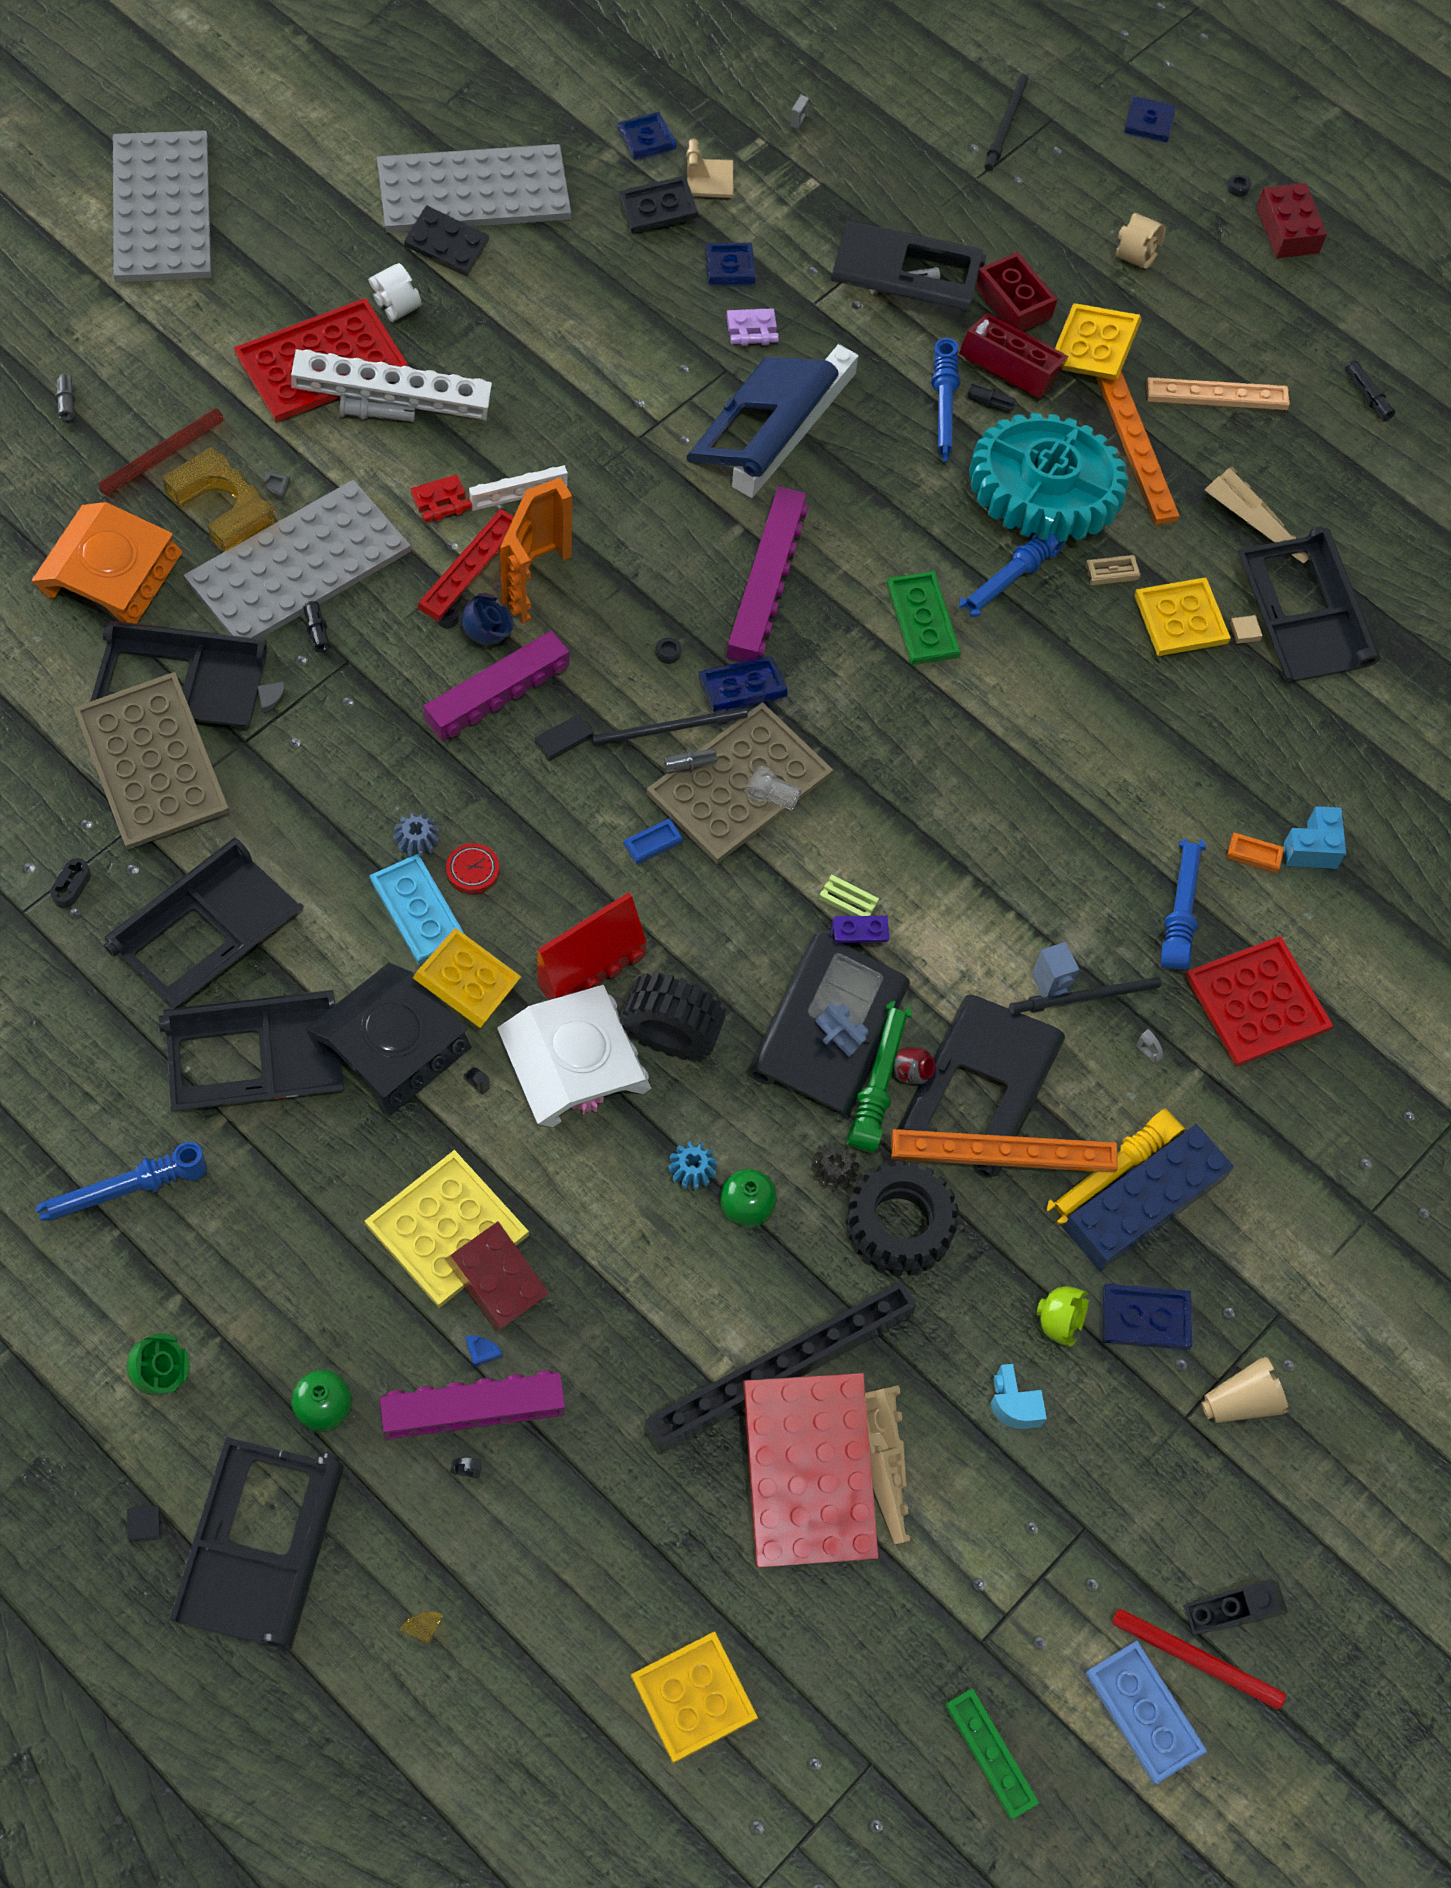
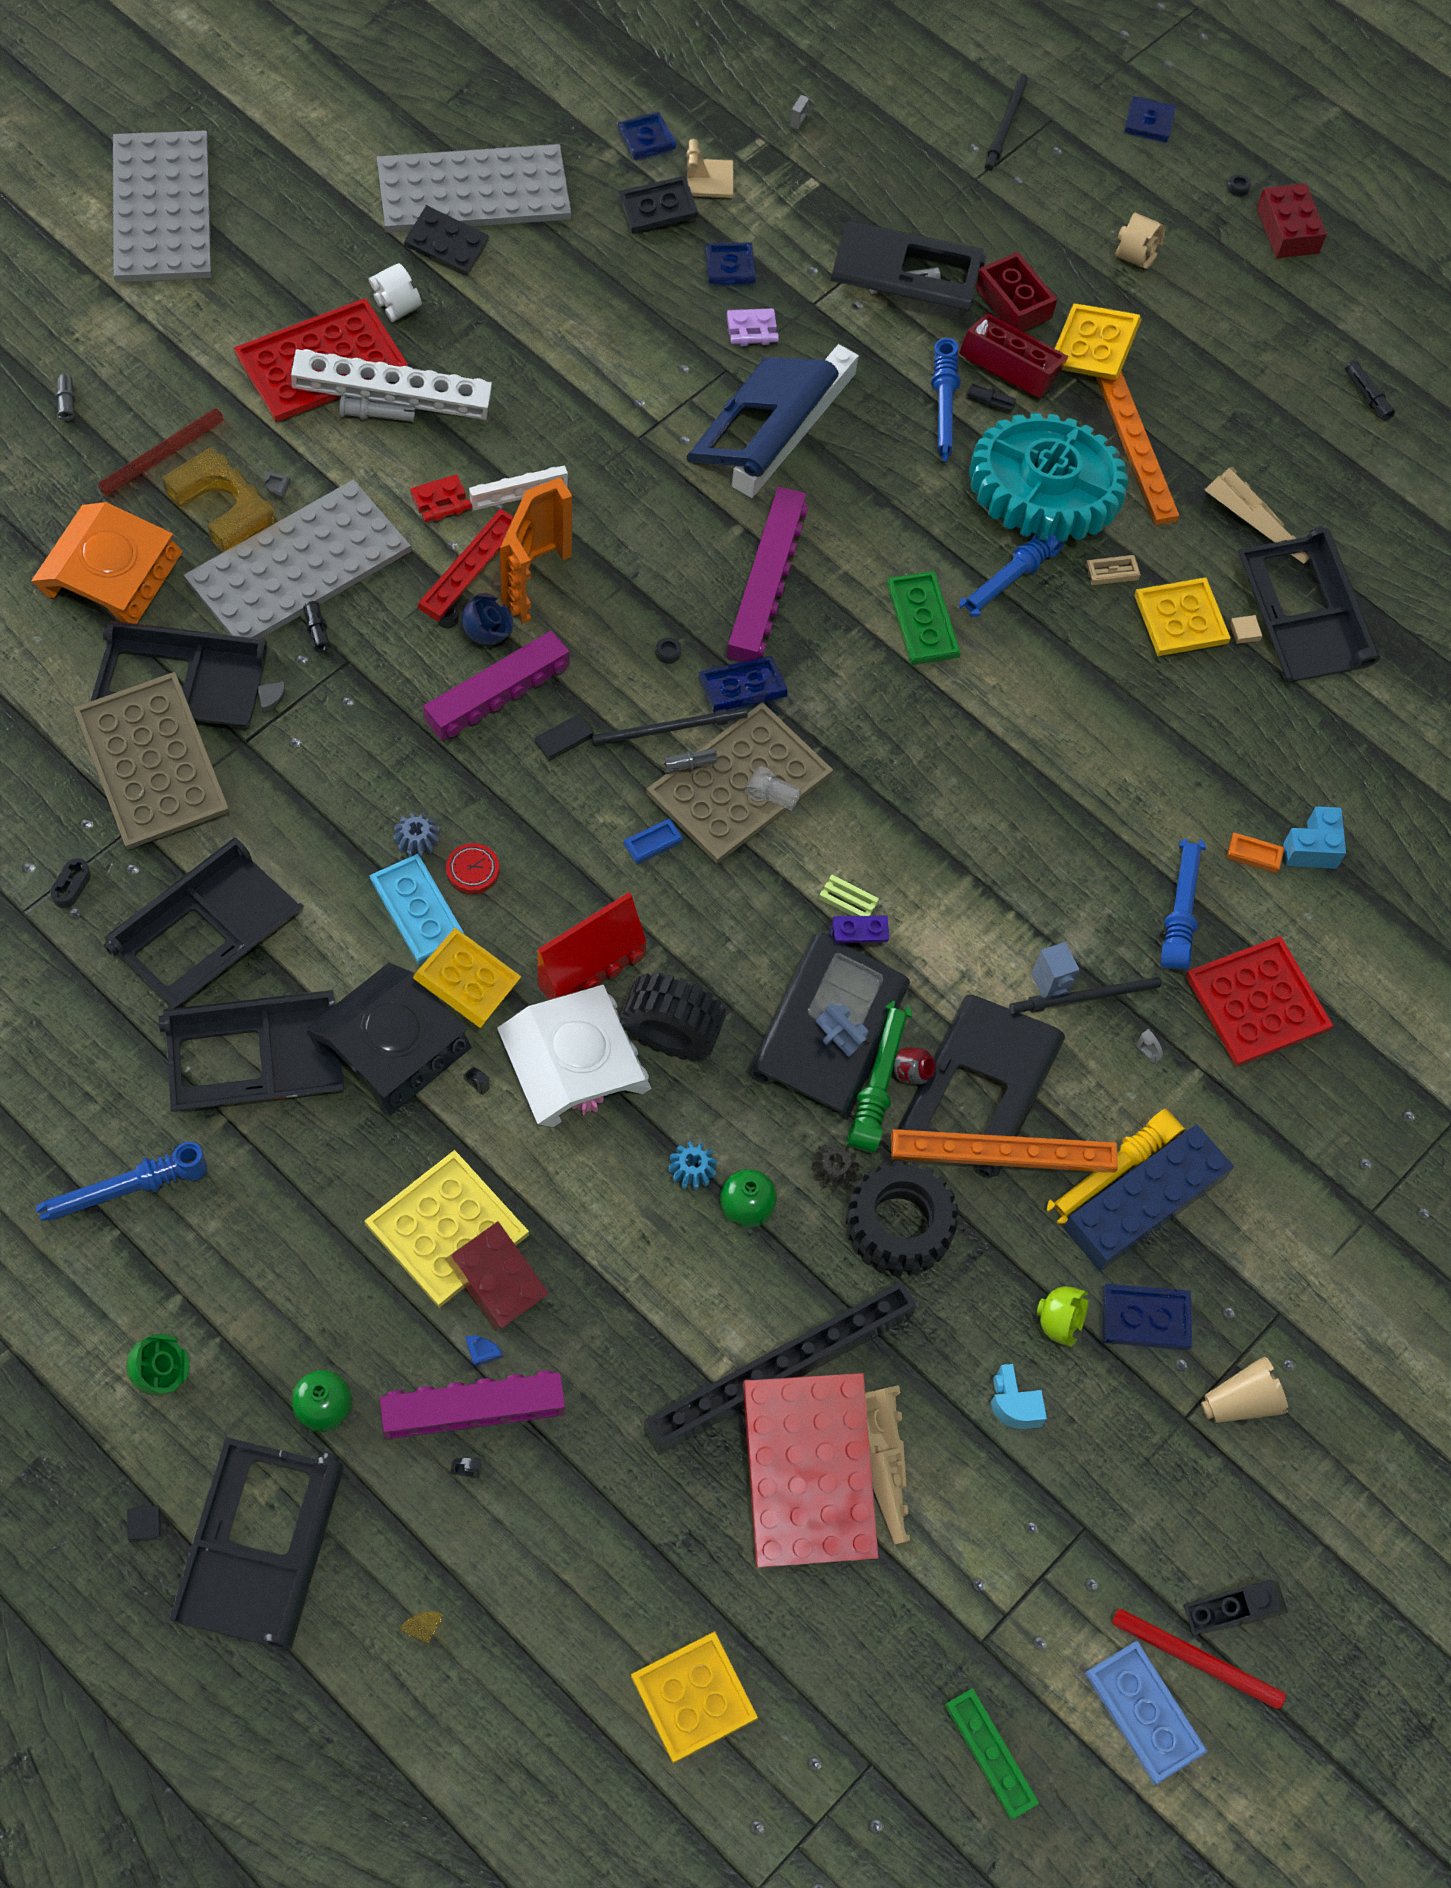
light nougat tile [1146,377,1290,410] -> none

